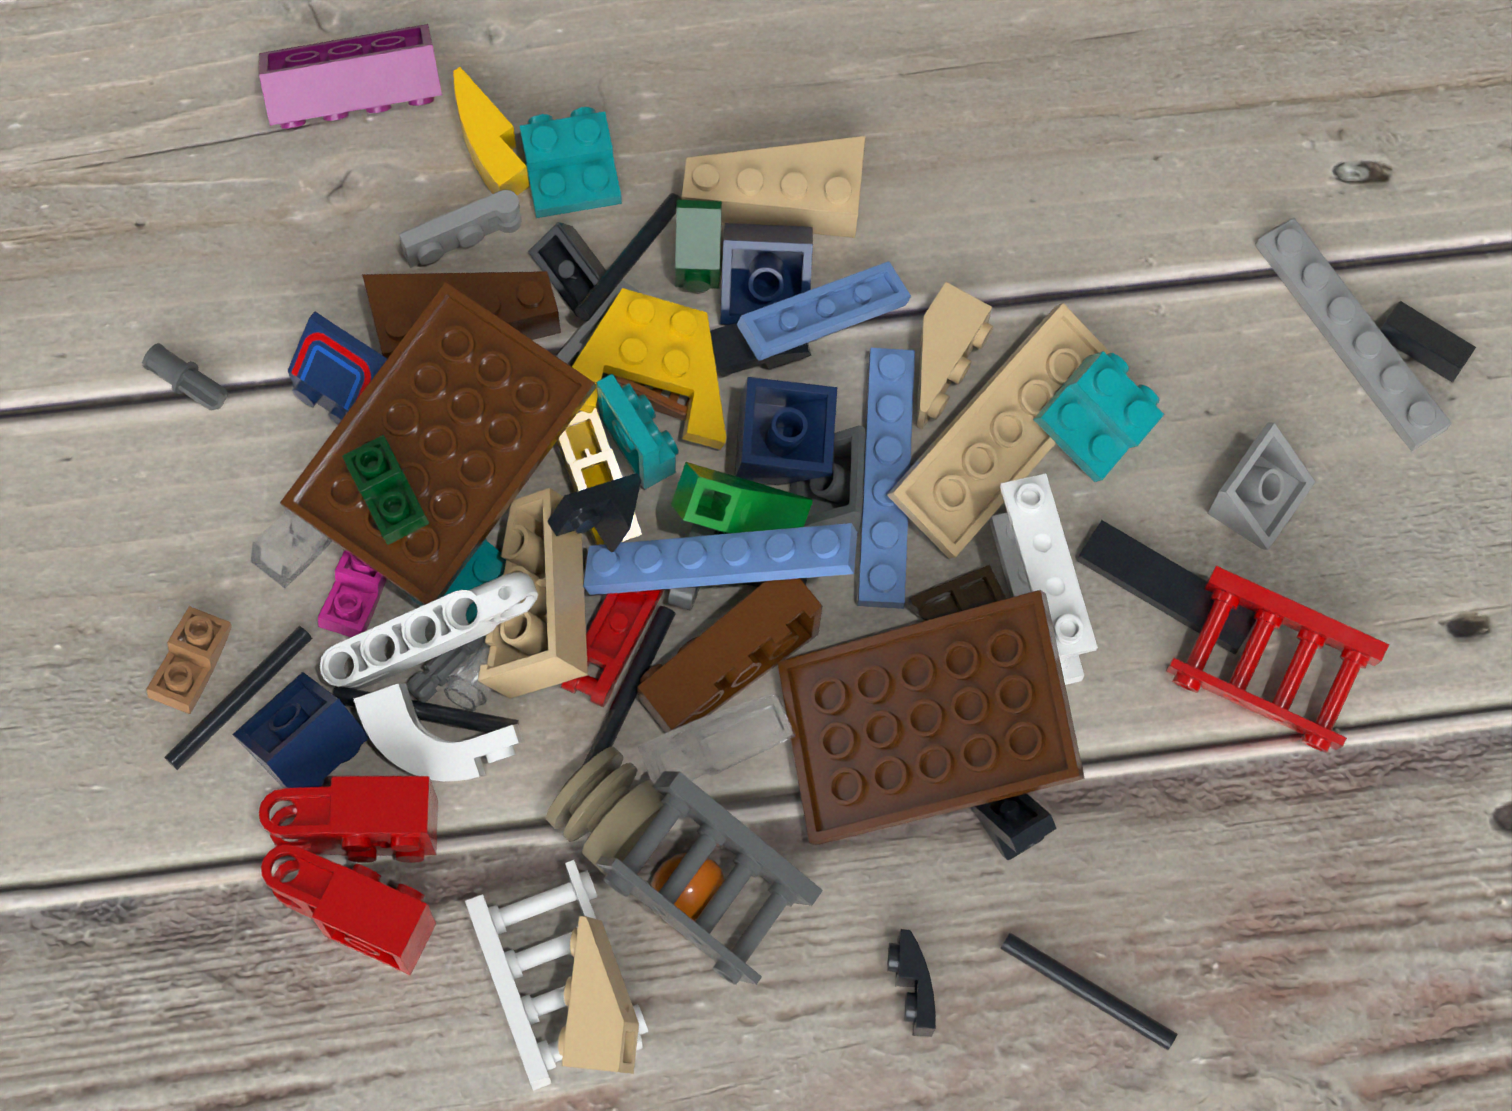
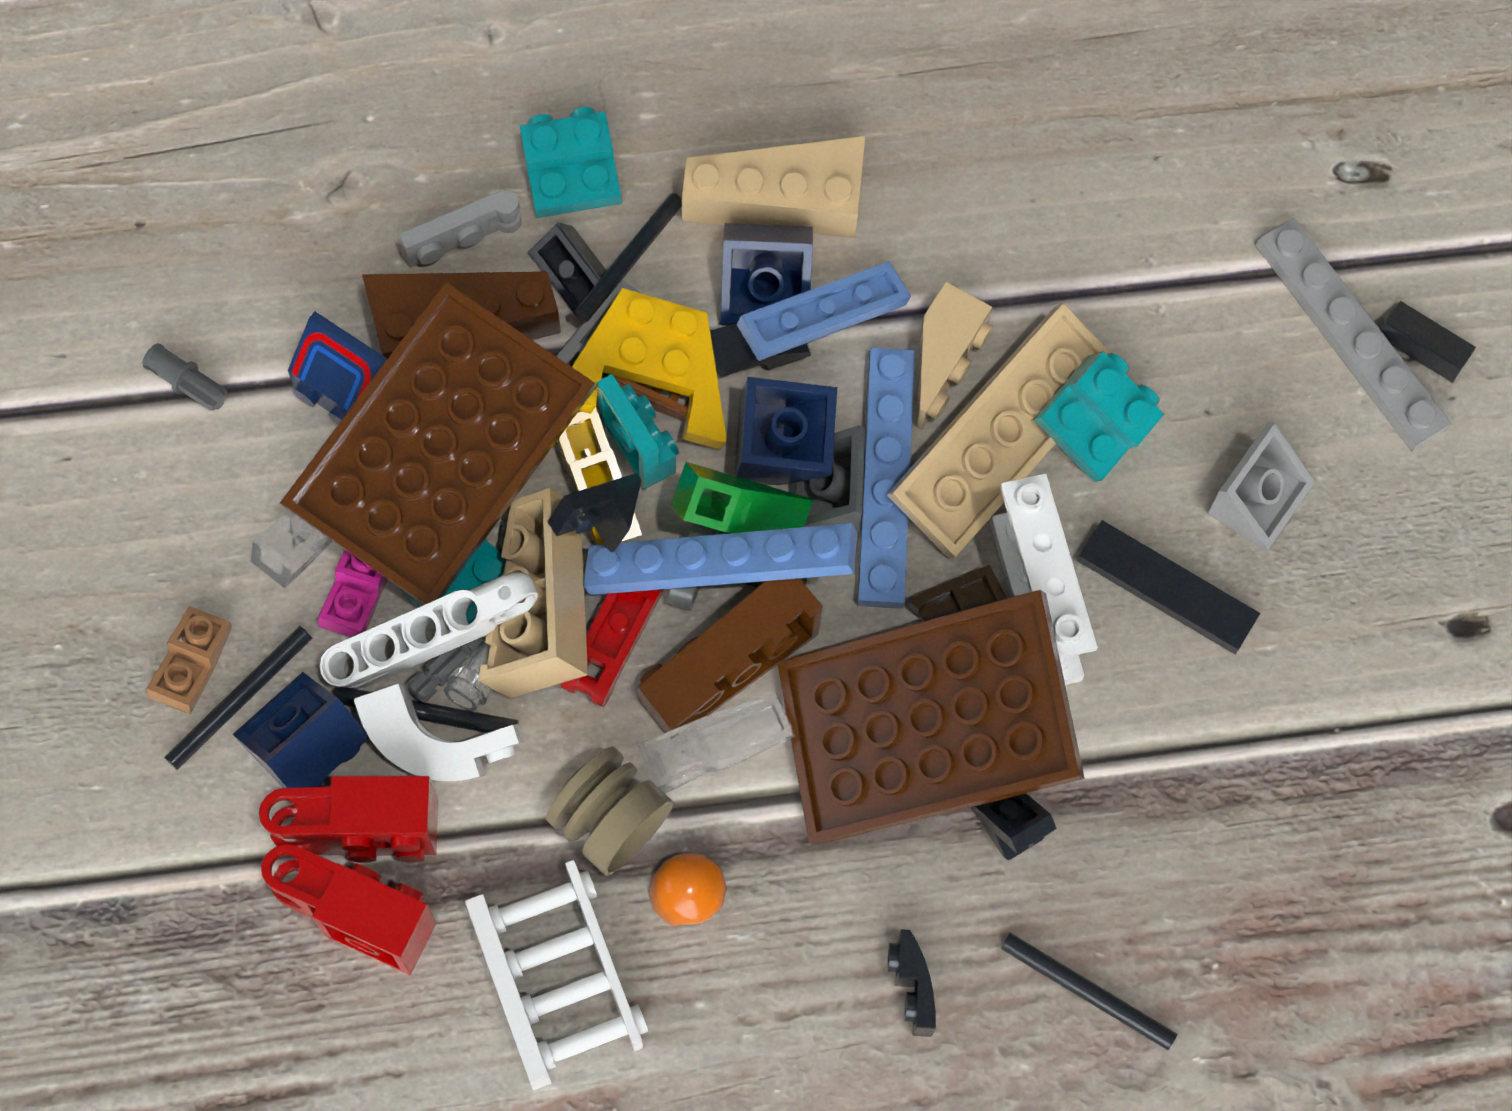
slope [259,24,442,128] -> none
dark green slope [342,435,430,545] -> none
yellow slope [453,67,529,195] -> none
tan slope [558,916,639,1074] -> none
black bar [582,606,676,766] -> none
dark grey fence [596,771,823,985] -> none
slope [675,200,722,292] -> none
red fence [1166,566,1389,753] -> none

